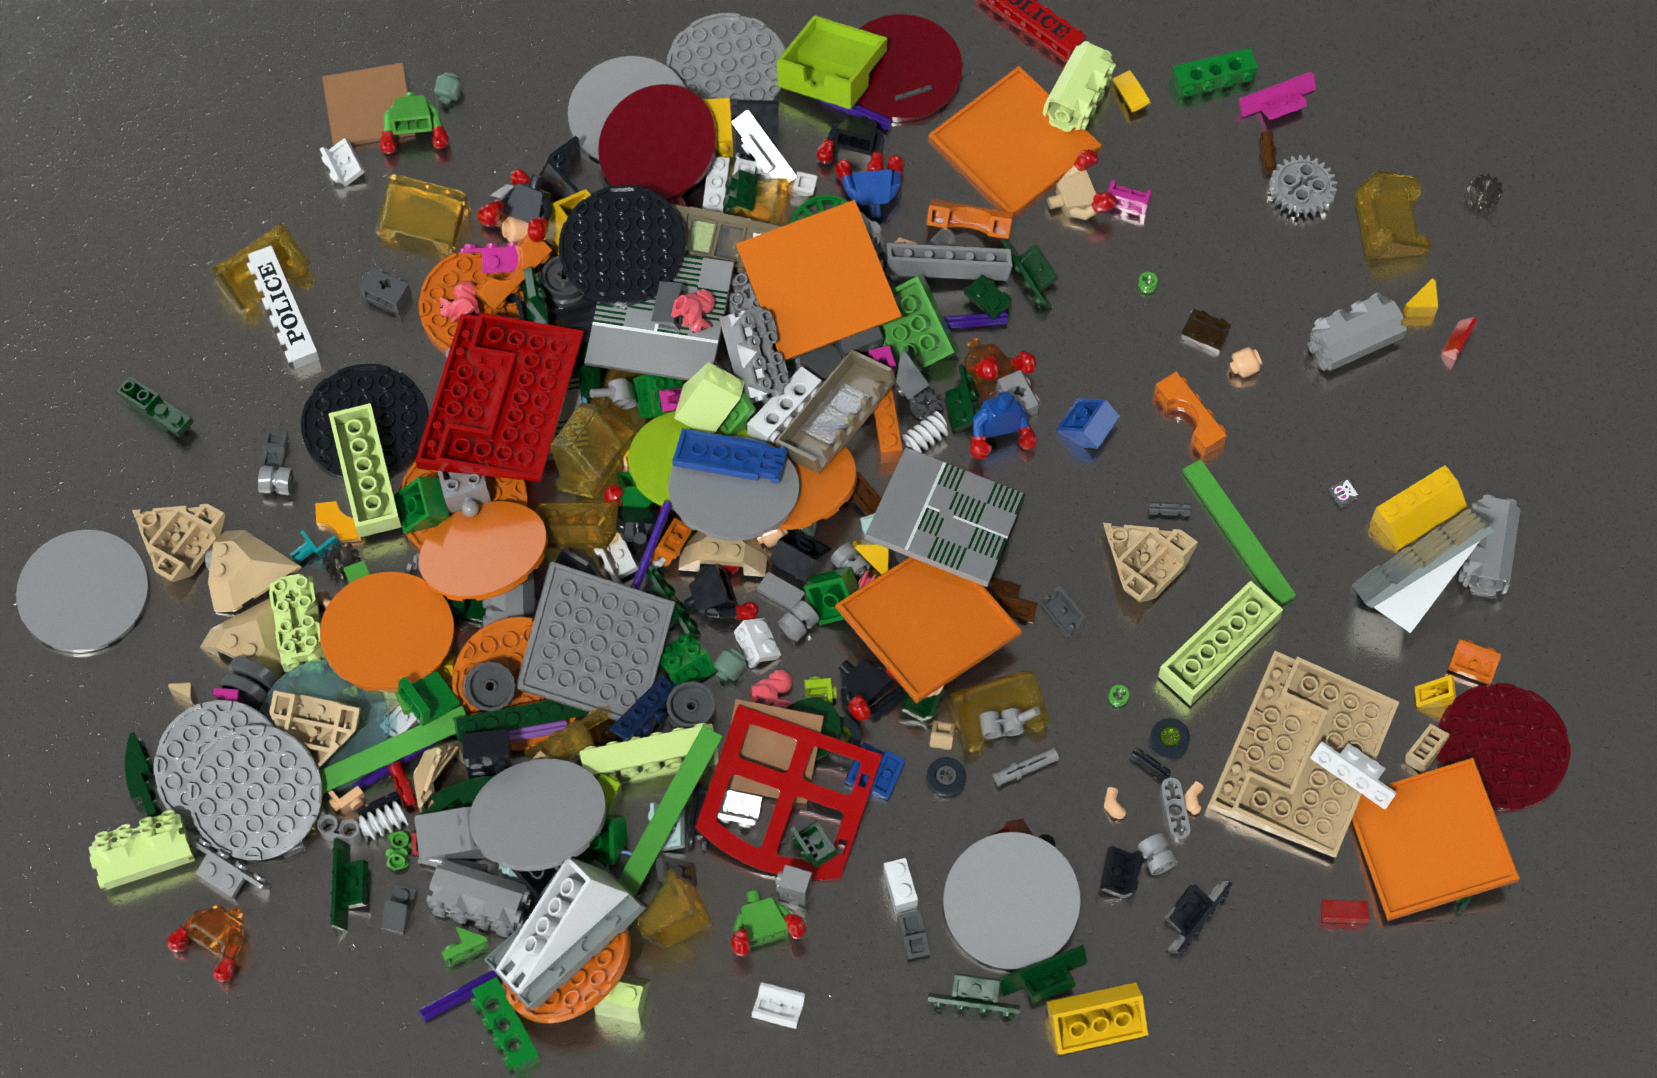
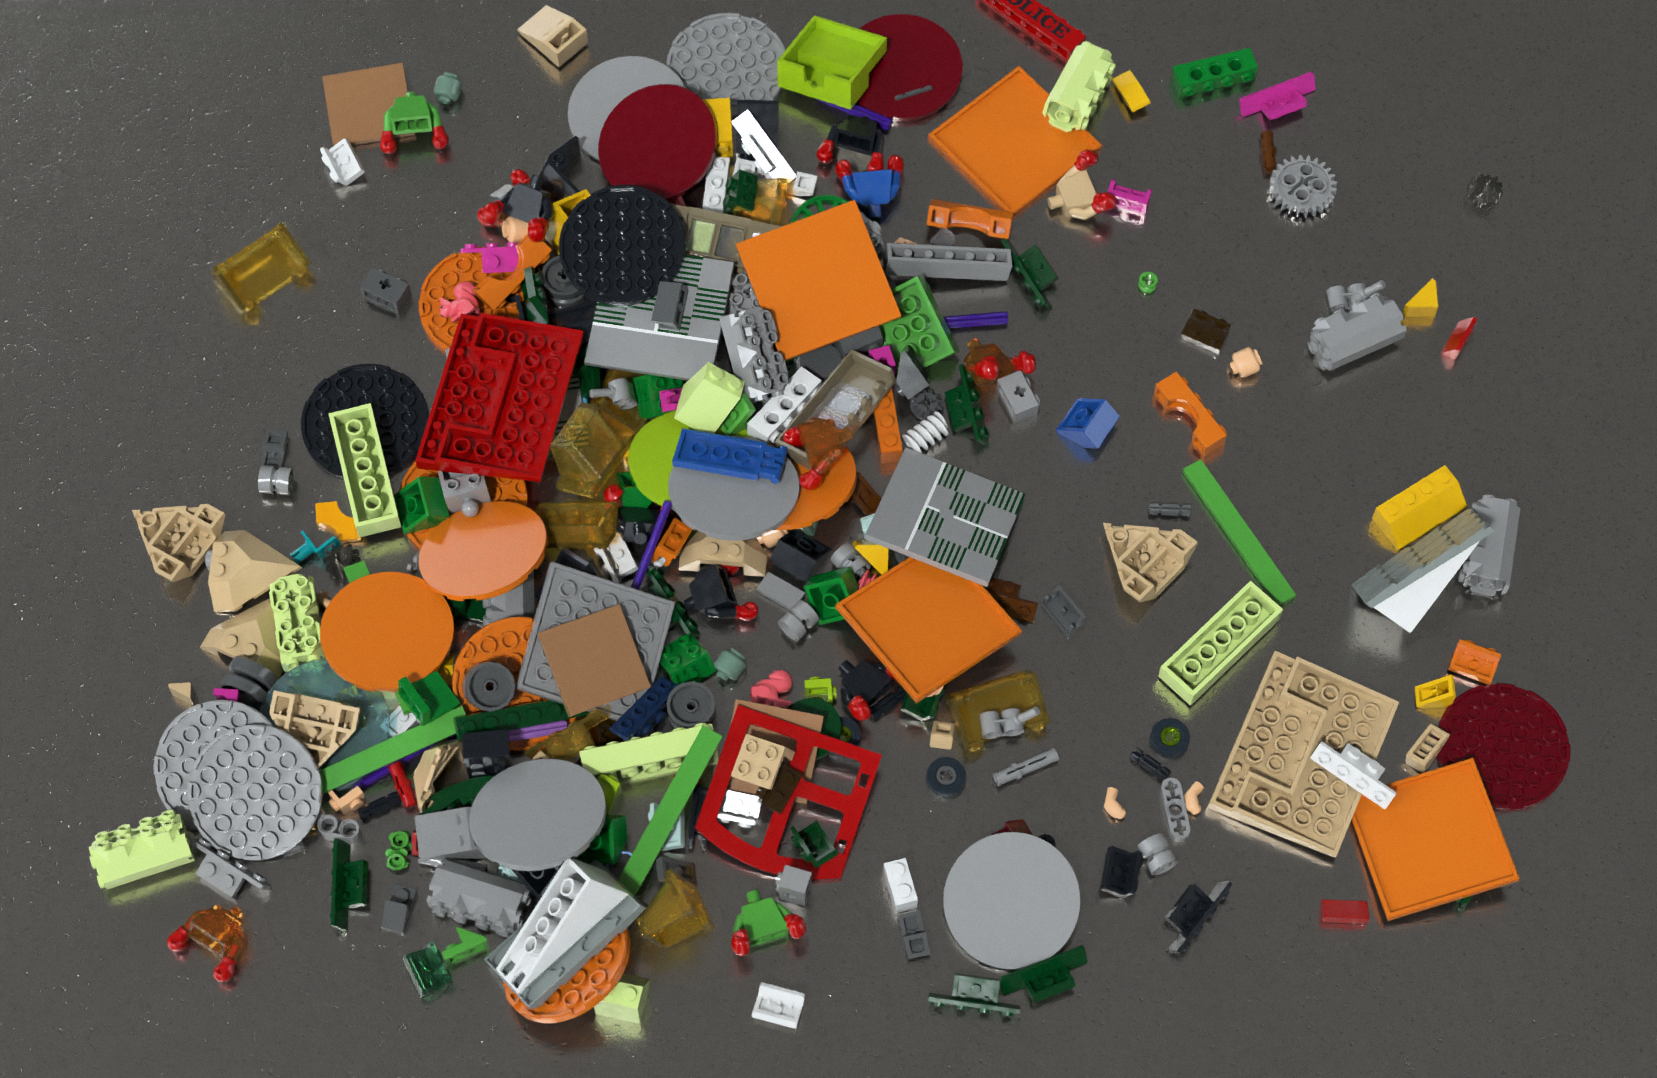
light grey tile [16,530,149,653] -> none
dark green slope [116,376,194,437] -> none
dark green slope [125,732,161,818] -> none
white brick [246,246,319,369] -> none
white piece [358,801,409,843] -> none
clear yellow windscreen [375,175,471,255] -> none
dark purple axle [419,970,502,1021] -> none
green brick [471,977,541,1074] -> none
coral animal [671,289,715,333] -> none
white bracket [734,618,781,668] -> none
clear axle [786,192,826,214] -> none
blue slope [844,742,905,799] -> none
dark green bracket [964,275,1012,321] -> none
blue torso [969,391,1037,460] -> none
yellow slope [1047,982,1148,1055] -> none
bright green bush [1108,685,1129,706] -> none
tile [1329,478,1359,508] -> none
clear yellow windscreen [1355,170,1432,260] -> none
none -> clear green bracket [402,942,451,999]
none -> tan slope [517,5,588,67]
none -> medium nougat tile [537,604,651,717]
none -> tan bracket [731,734,795,790]
none -> dark brown bracket [755,762,802,815]
none -> clear orange torso [783,417,852,490]
none -> light grey beam [1326,280,1386,313]

